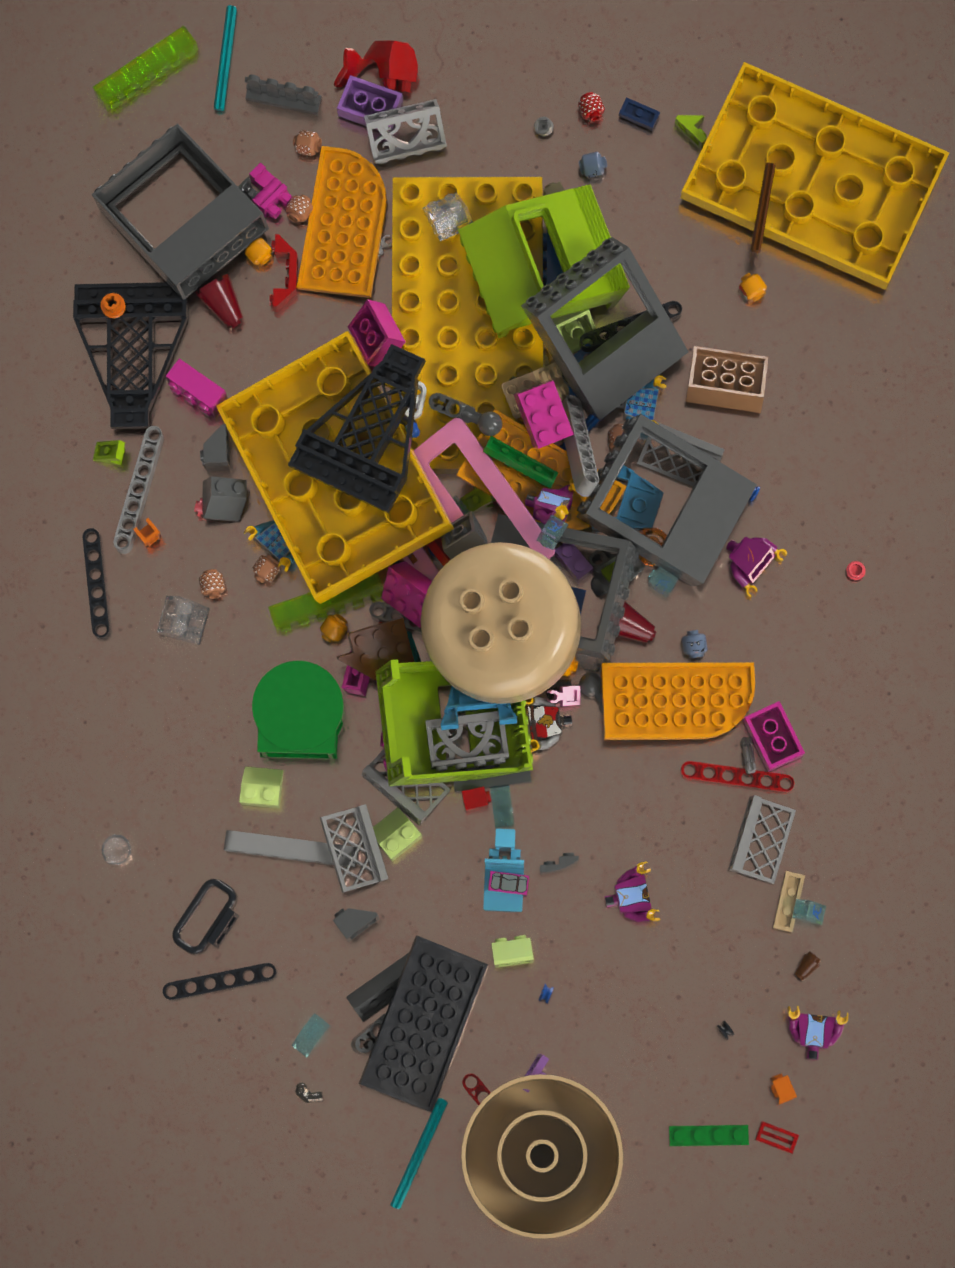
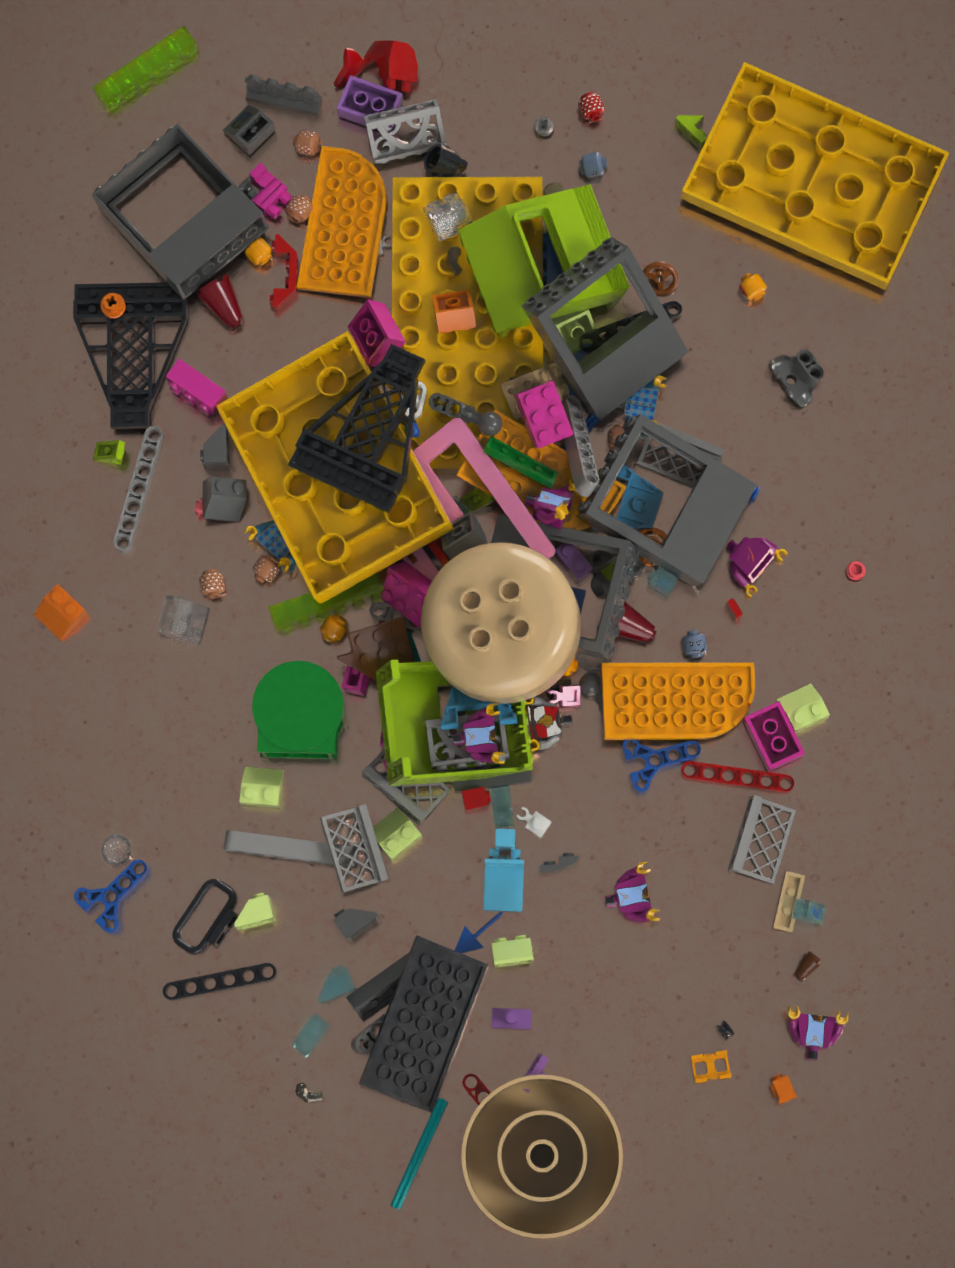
black beam [82,528,110,639] -> none
orange window [133,518,161,546] -> none
teal axle [214,5,237,111] -> none
tile [488,871,529,896] -> none
clear light blue brick [536,515,568,550] -> none
blue bush [539,984,554,1004] -> none
dark blue plate [619,97,660,130] -> none
green plate [669,1125,749,1146] -> none
medium nougat slope [686,346,769,413] -> none
light grey axle [741,737,756,774] -> none
reddish brown axle [751,163,776,253] -> none
red tile [755,1121,799,1154] -> none
none -> orange slope [34,584,88,641]
none -> blue beam [74,859,149,934]
none -> dark grey slope [223,104,275,156]
none -> yellowish green slope [234,893,276,931]
none -> clear light blue slope [318,965,356,1005]
none -> black helmet [424,144,468,177]
none -> orange slope [432,289,476,333]
none -> clear smoke arm [446,247,463,276]
none -> torso [452,703,505,764]
none -> blue piece [454,912,503,953]
none -> medium lavender tile [491,1008,531,1030]
none -> white plate [516,807,552,838]
none -> blue beam [622,740,701,794]
none -> dark orange piece [643,261,678,295]
none -> light orange piece [690,1050,731,1083]
none -> red tile [726,598,743,621]
none -> dark grey piece [769,349,824,407]
none -> yellowish green slope [776,684,830,733]

